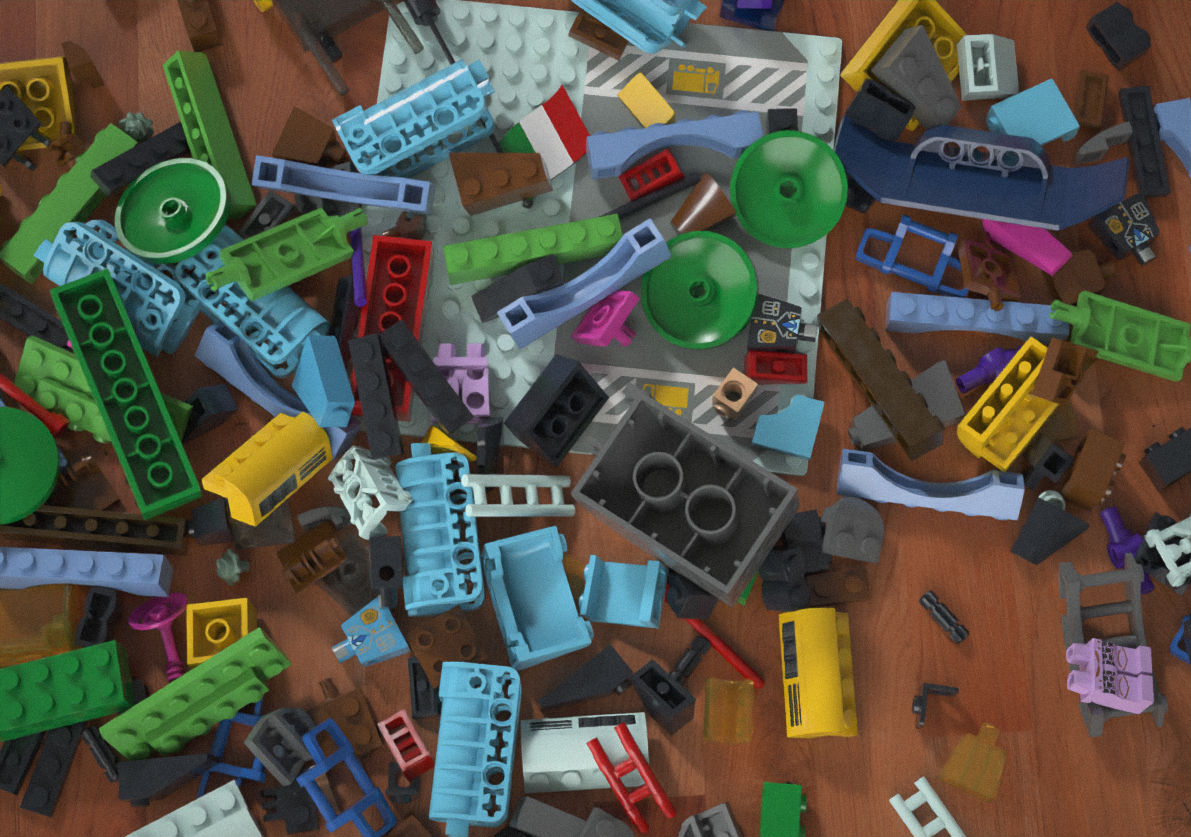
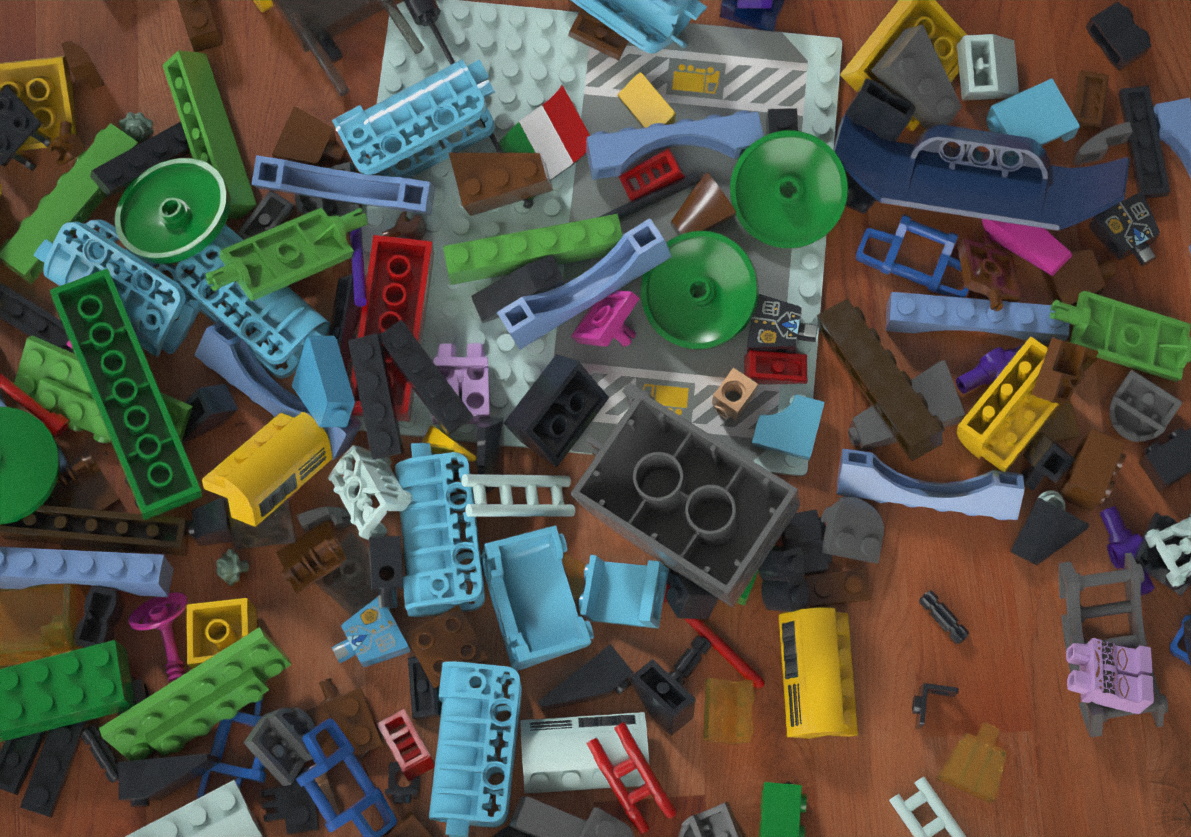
none -> dark grey slope [1110,370,1183,442]

